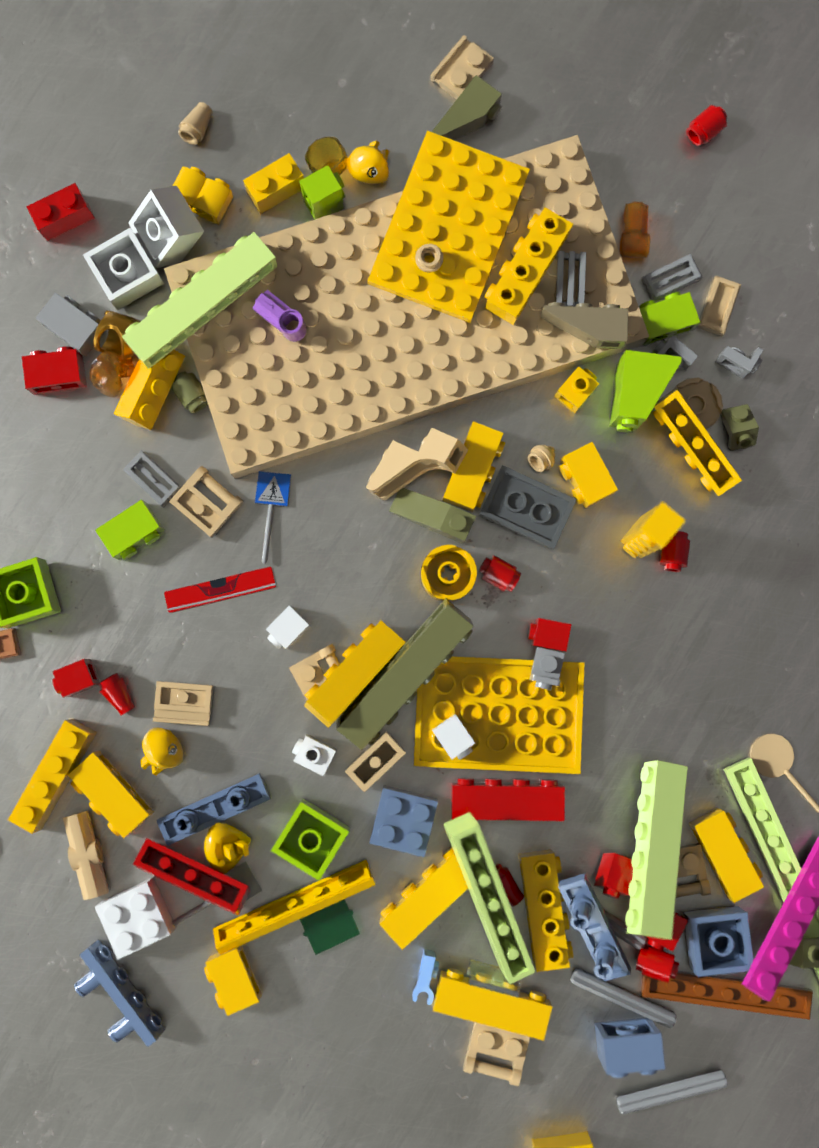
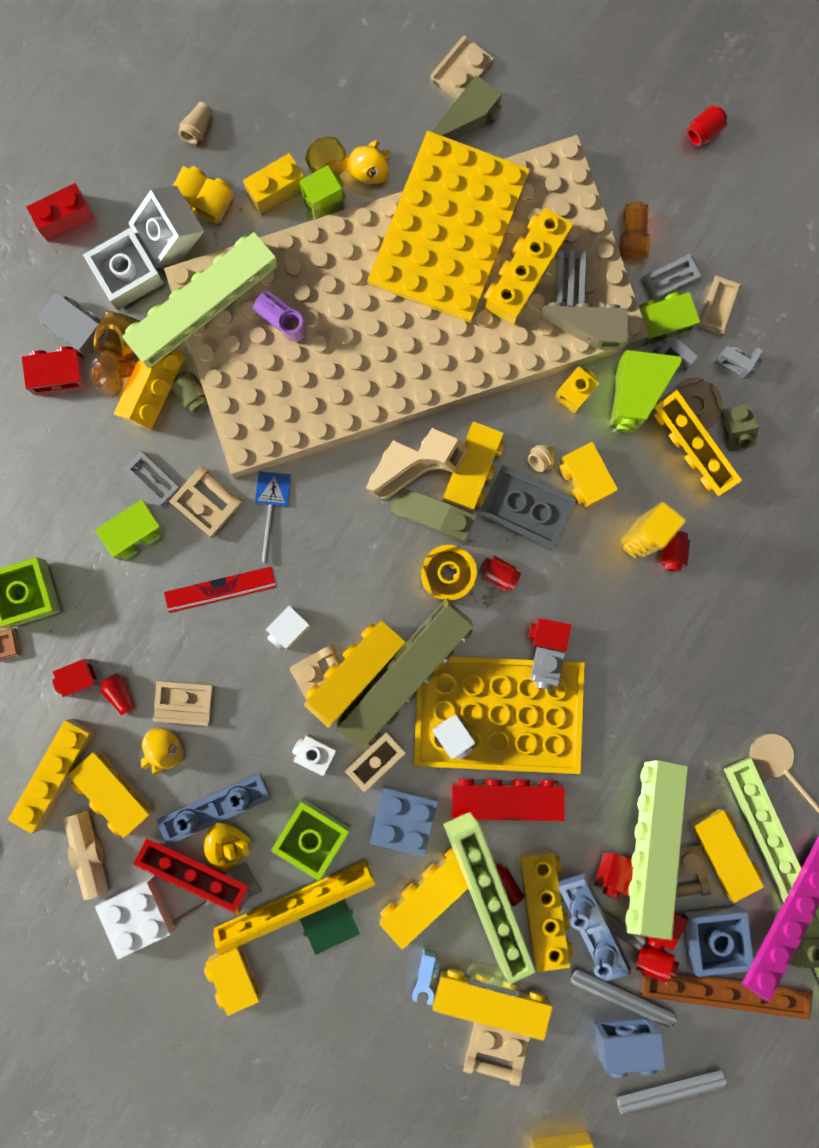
sand blue plate [74,939,166,1047] -> none
tan plate [415,244,443,272] -> none

